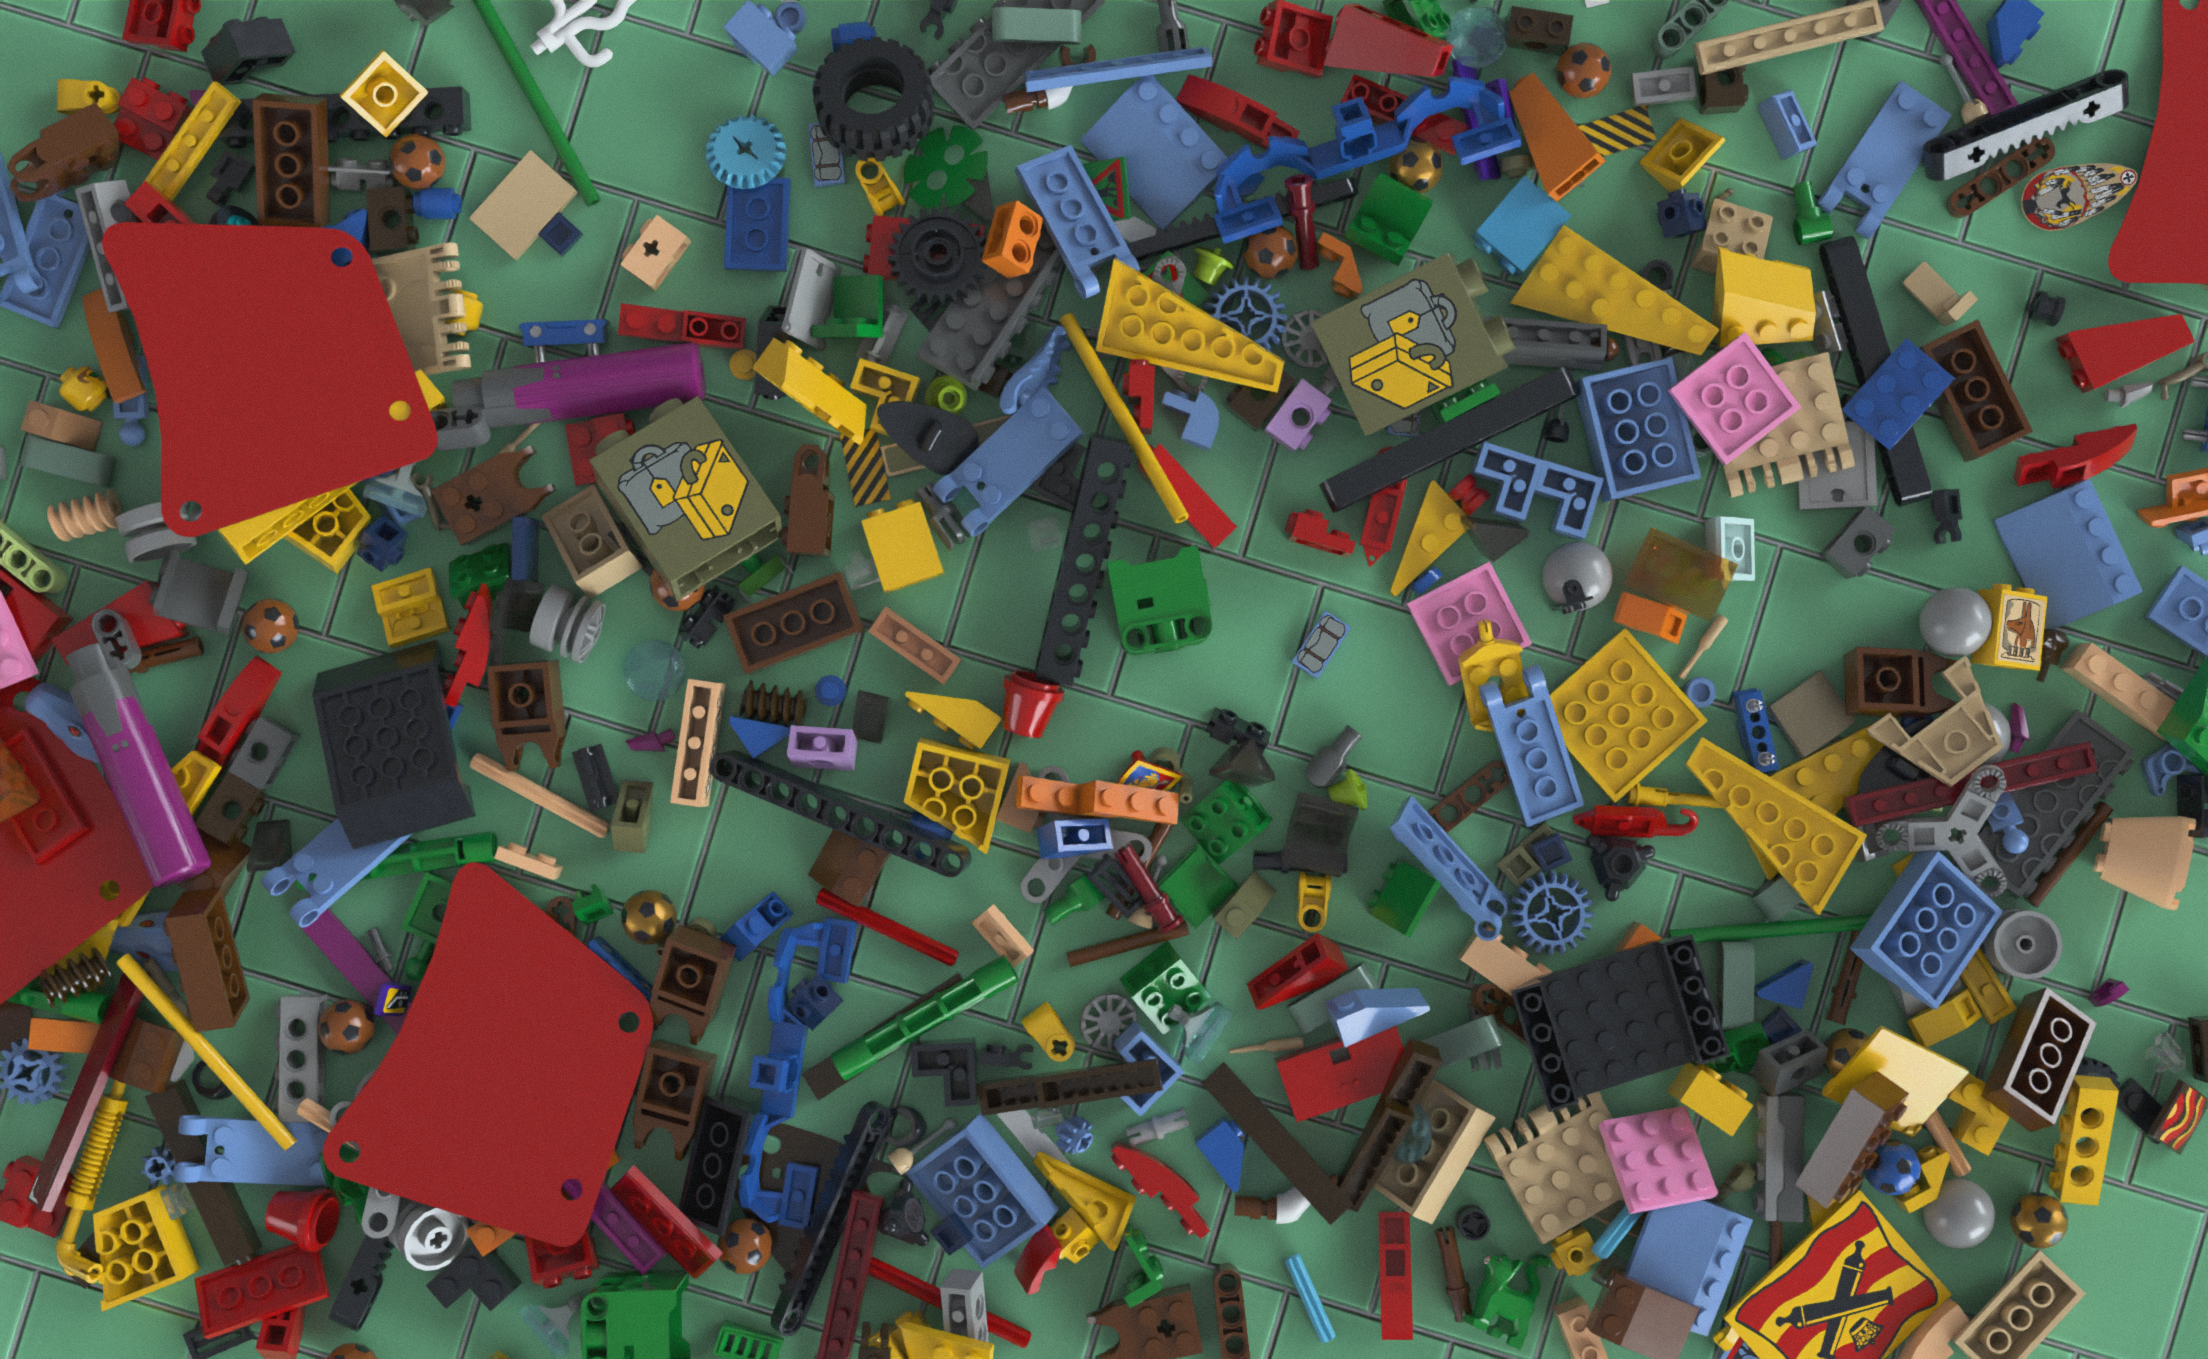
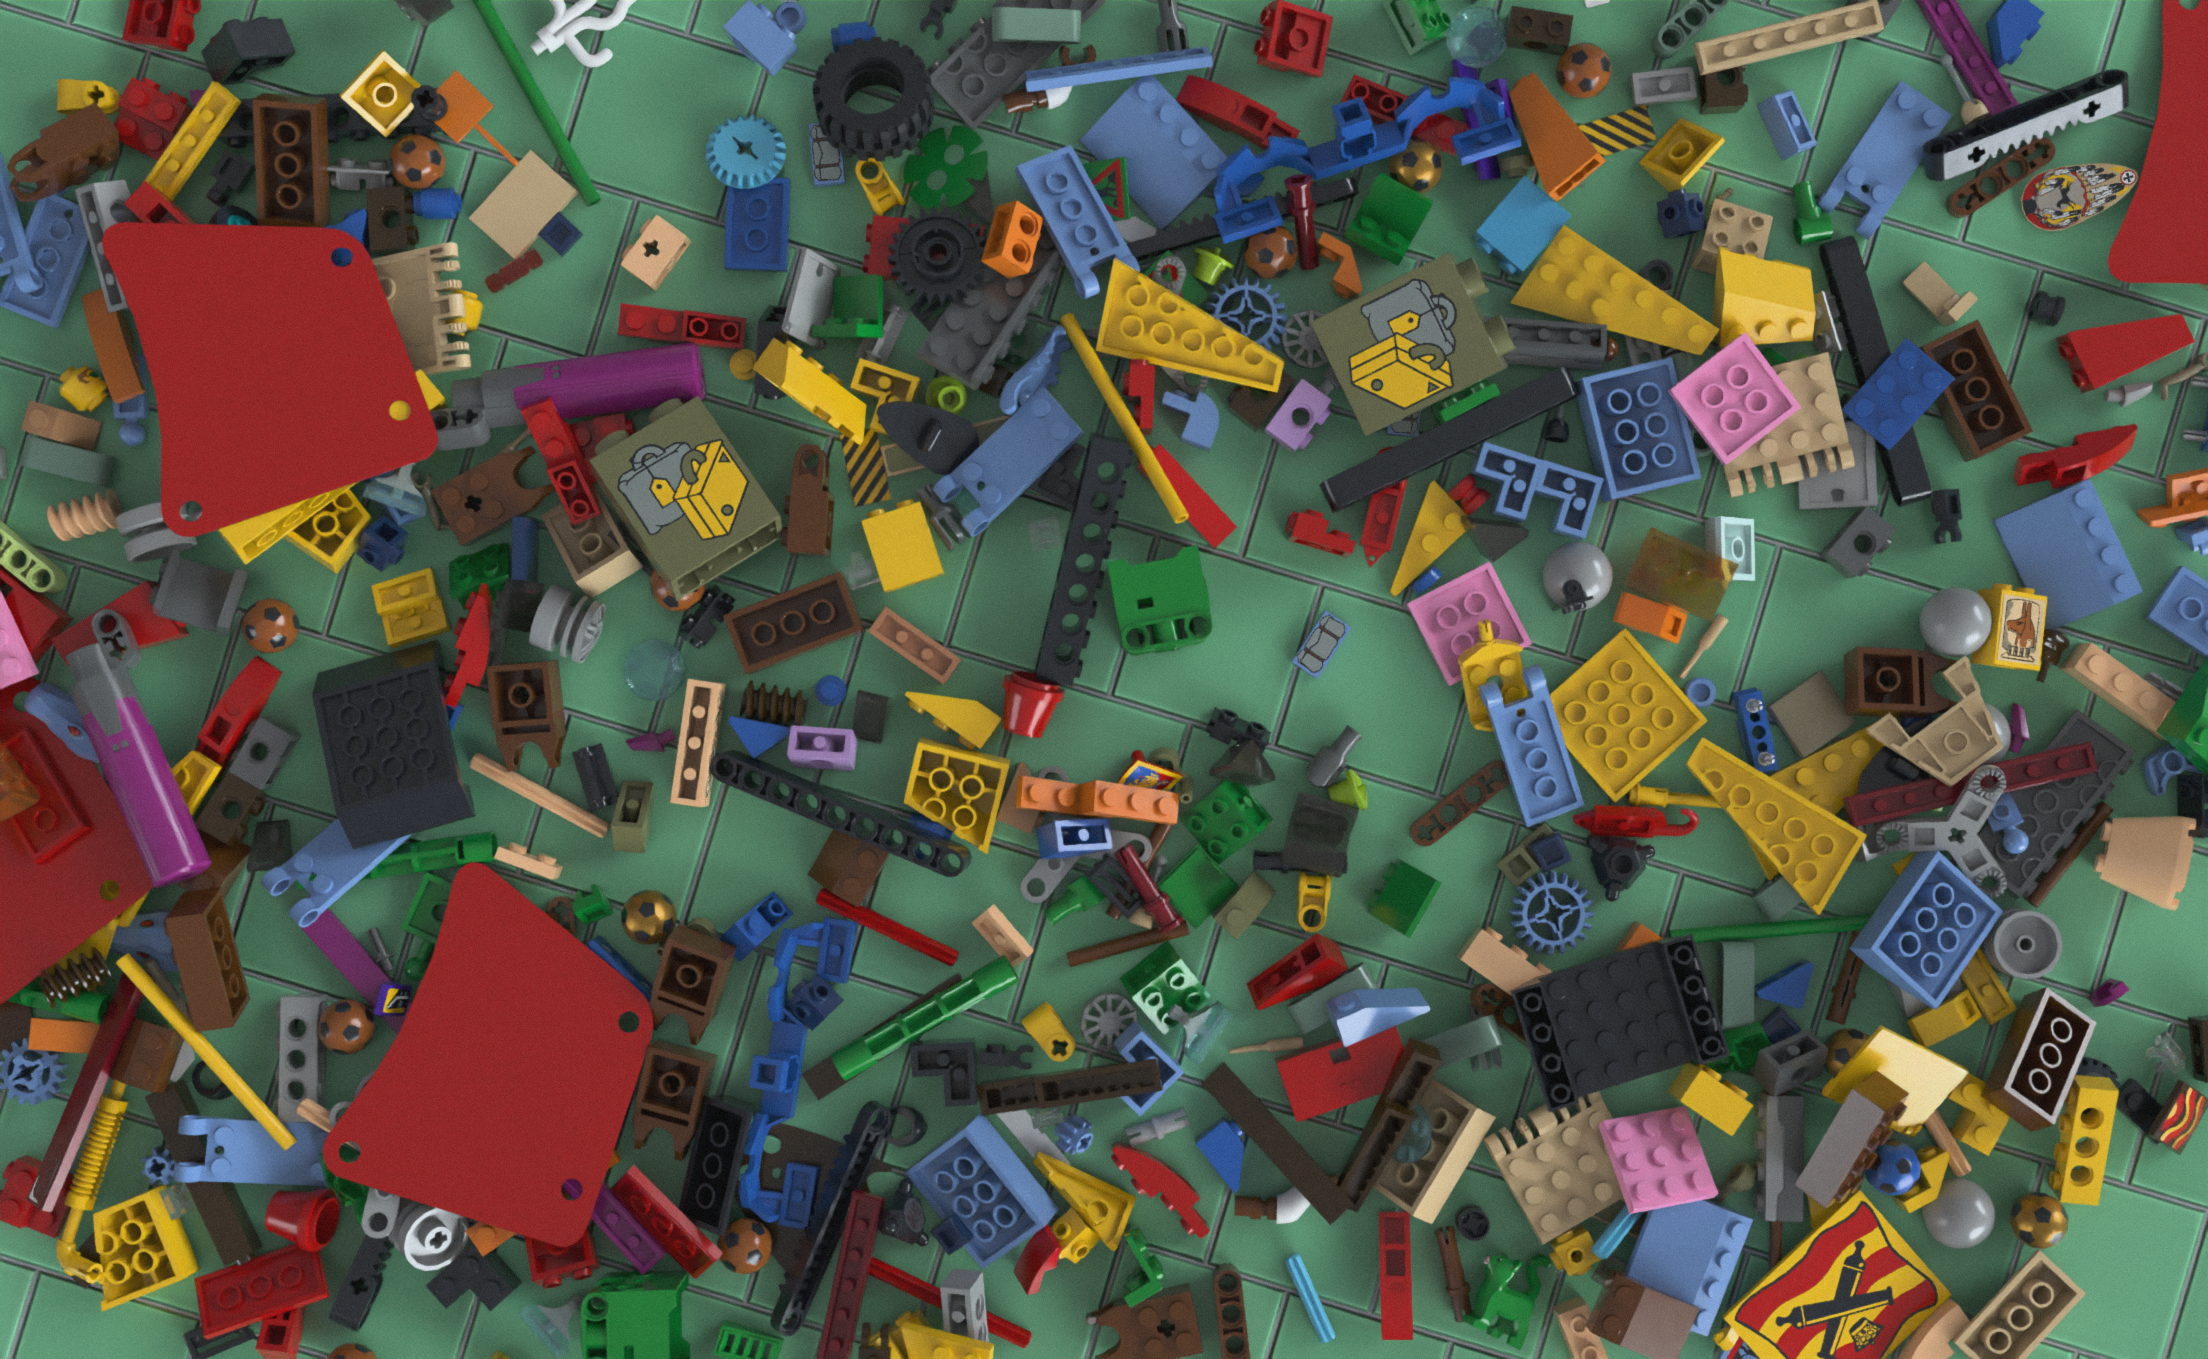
reddish brown pin [118,636,204,674] -> none
blue piece [519,319,610,363] -> none
bright green piece [736,553,794,605] -> none
hinge [887,1118,956,1175] -> none
red slope [1324,3,1454,77] -> none
medium blue hinge [1389,795,1510,941] -> none
none -> black bush [411,85,448,121]
none -> orange piece [426,70,518,166]
none -> clear red axle [485,250,543,293]
none -> red slope [521,396,602,525]

